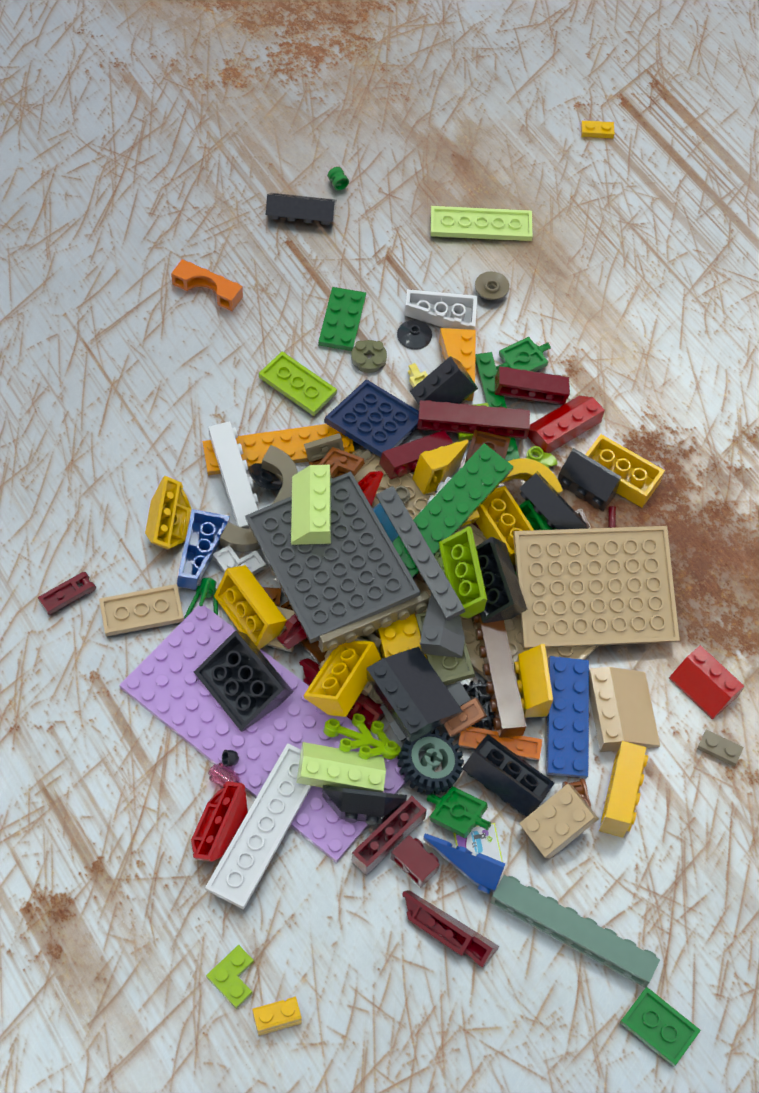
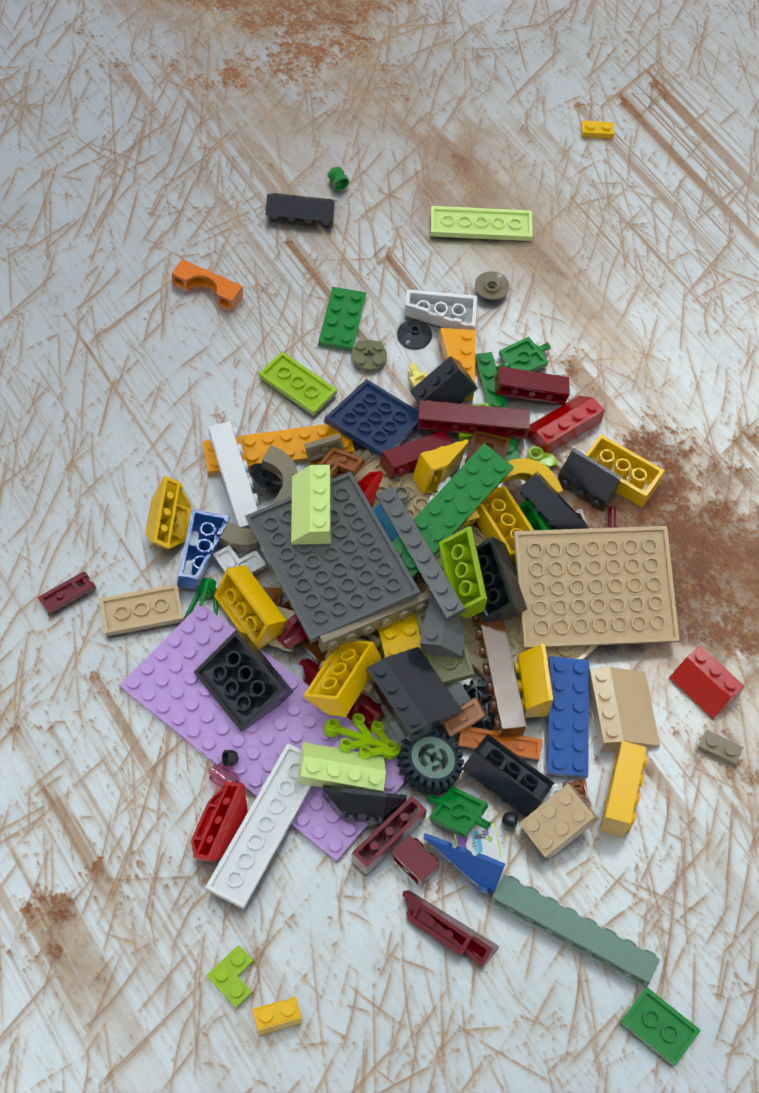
none -> black hinge [502,812,518,829]

